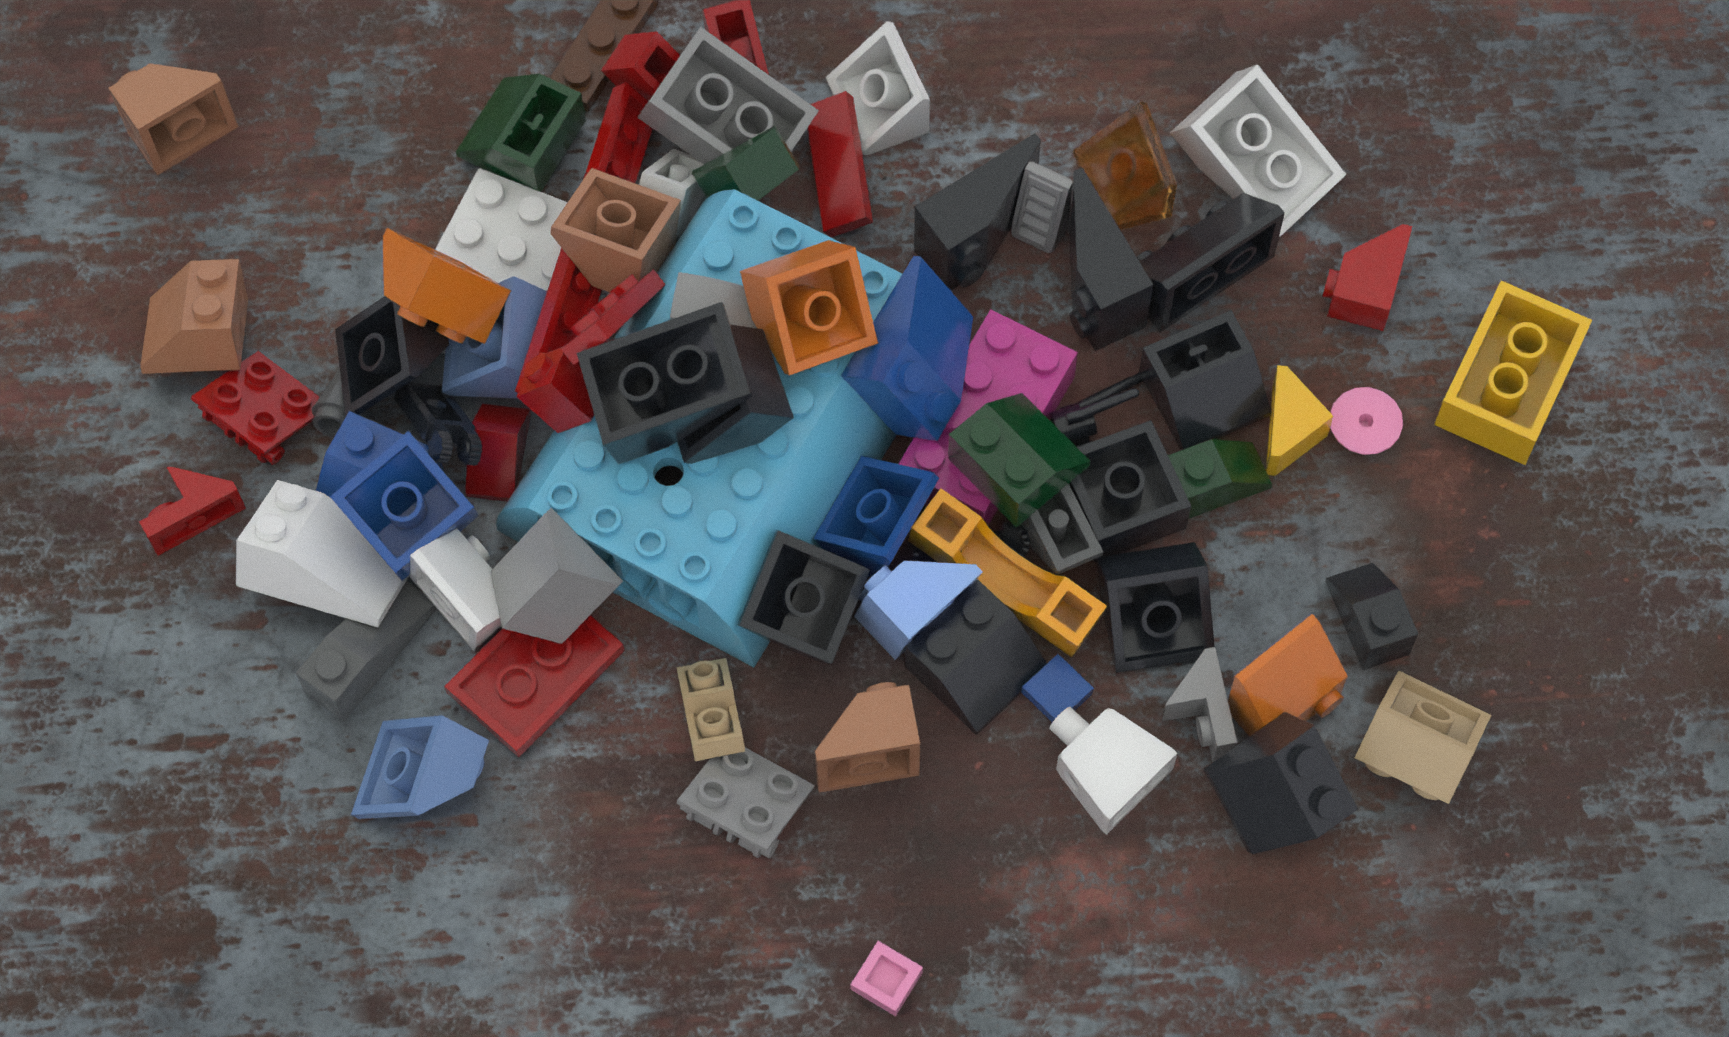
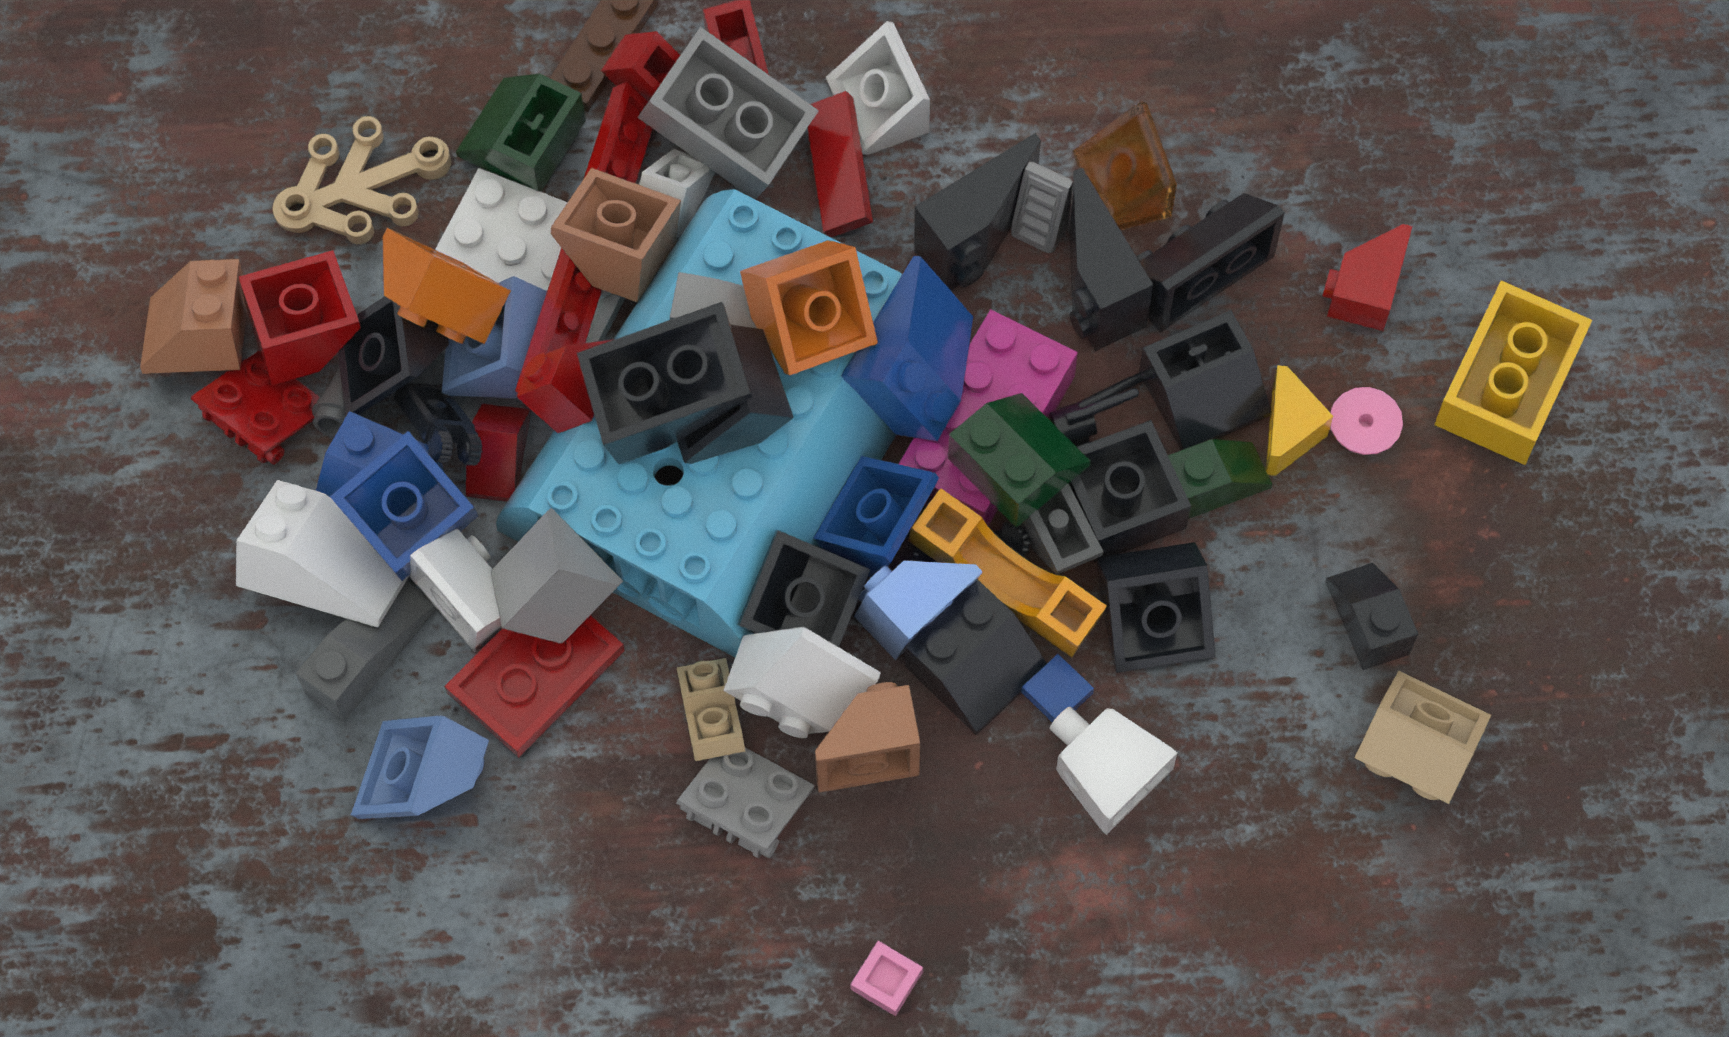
nougat slope [109,63,238,175] -> none
red slope [139,467,246,556] -> none
red plate [561,269,665,365] -> none
dark green slope [692,126,800,201] -> none
light grey slope [1162,647,1237,762] -> none
white slope [1170,64,1347,237] -> none
black slope [1203,712,1358,854] -> none
orange slope [1228,614,1348,736] -> none
none -> red slope [238,250,361,385]
none -> tan plant [273,116,451,244]
none -> white slope [724,627,881,738]

